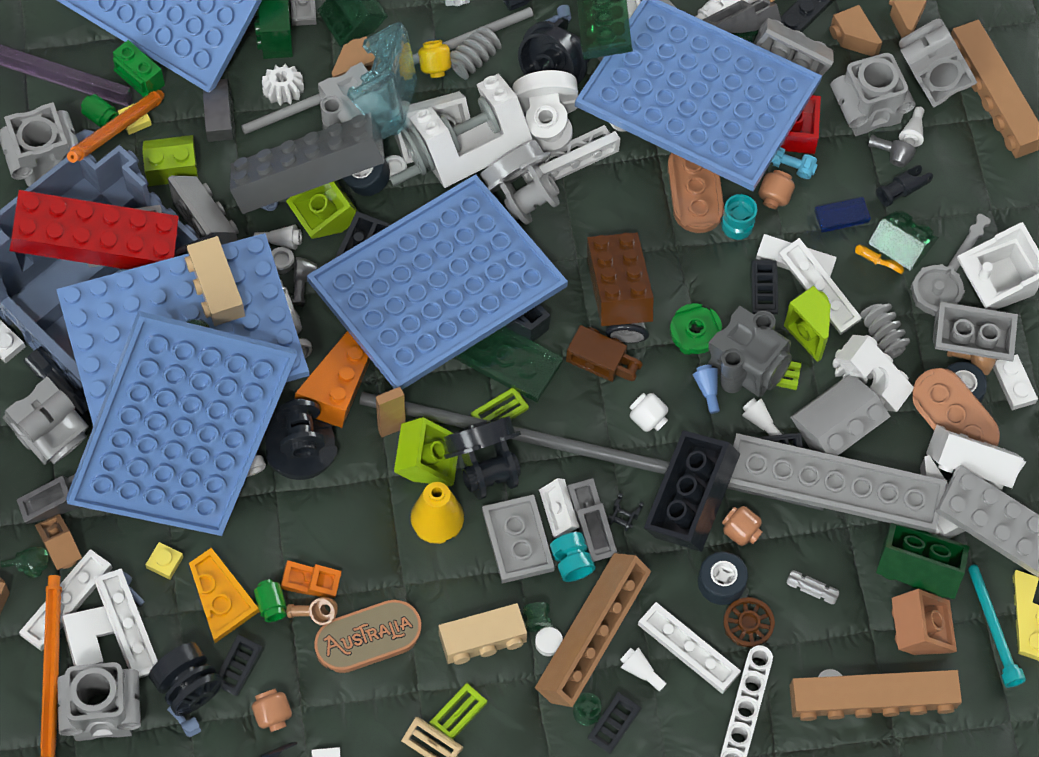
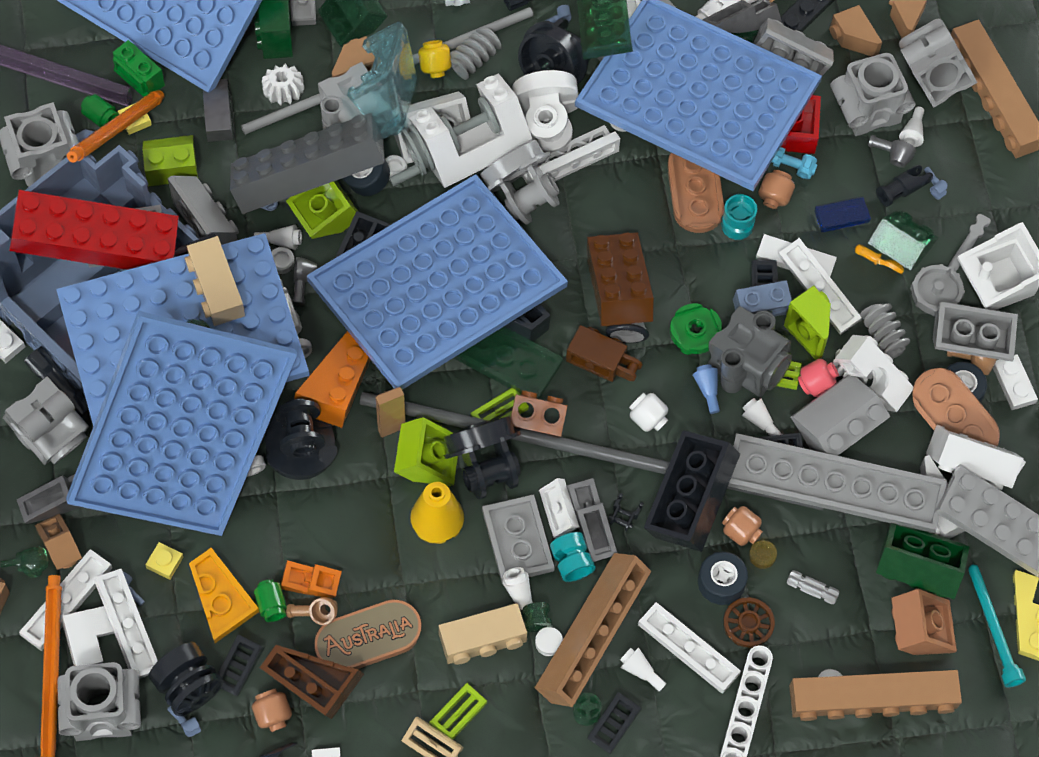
none -> reddish brown wedge [259,645,364,719]
none -> white cone [503,567,533,609]
none -> brick [511,390,568,437]
none -> sand blue brick [733,280,792,317]
none -> clear yellow tile [749,540,777,569]
none -> coral head [798,359,839,397]
none -> sand blue hand [924,167,947,200]

